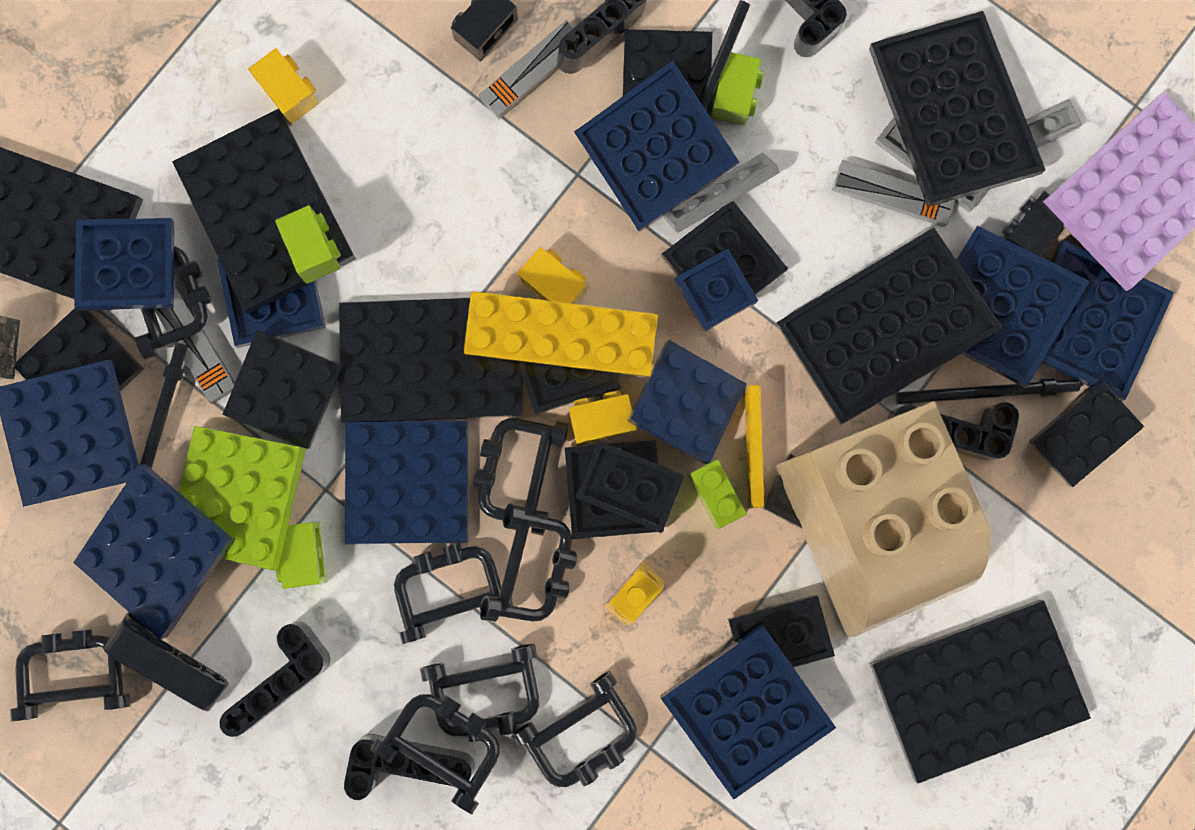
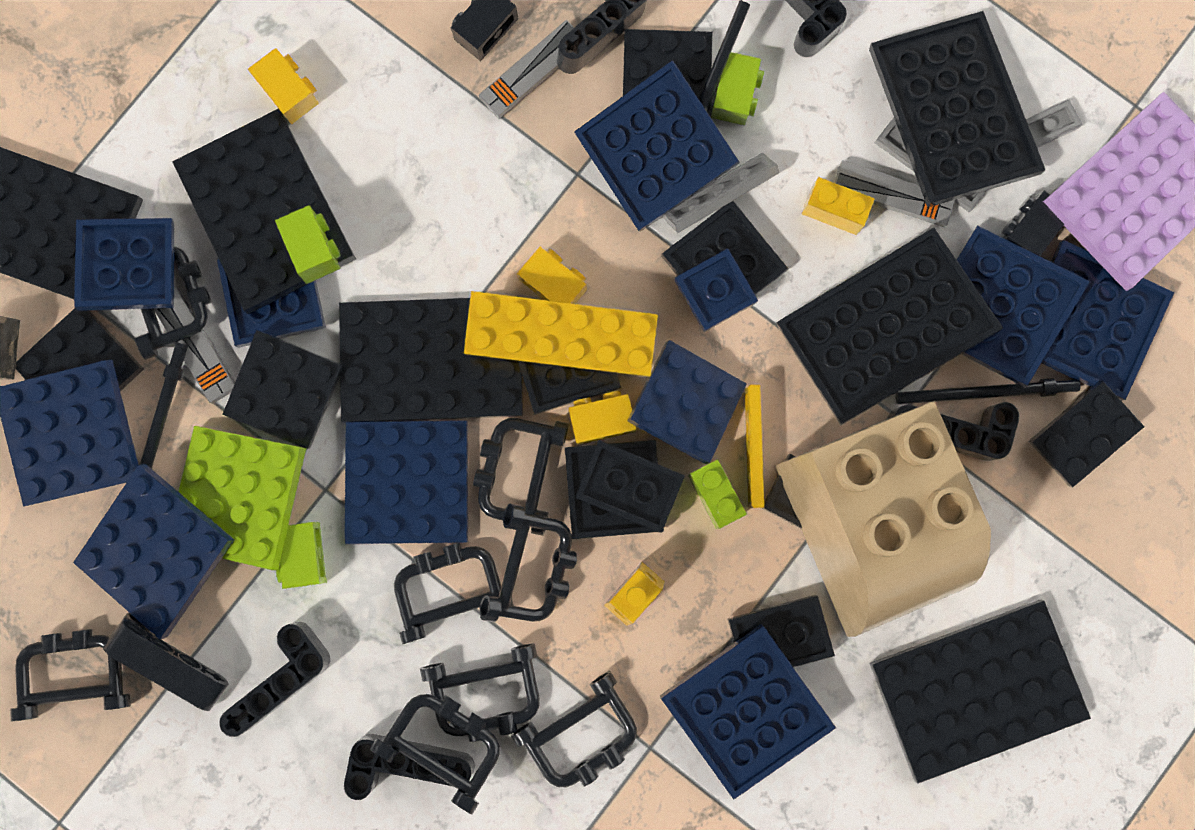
none -> yellow brick [801,177,875,235]

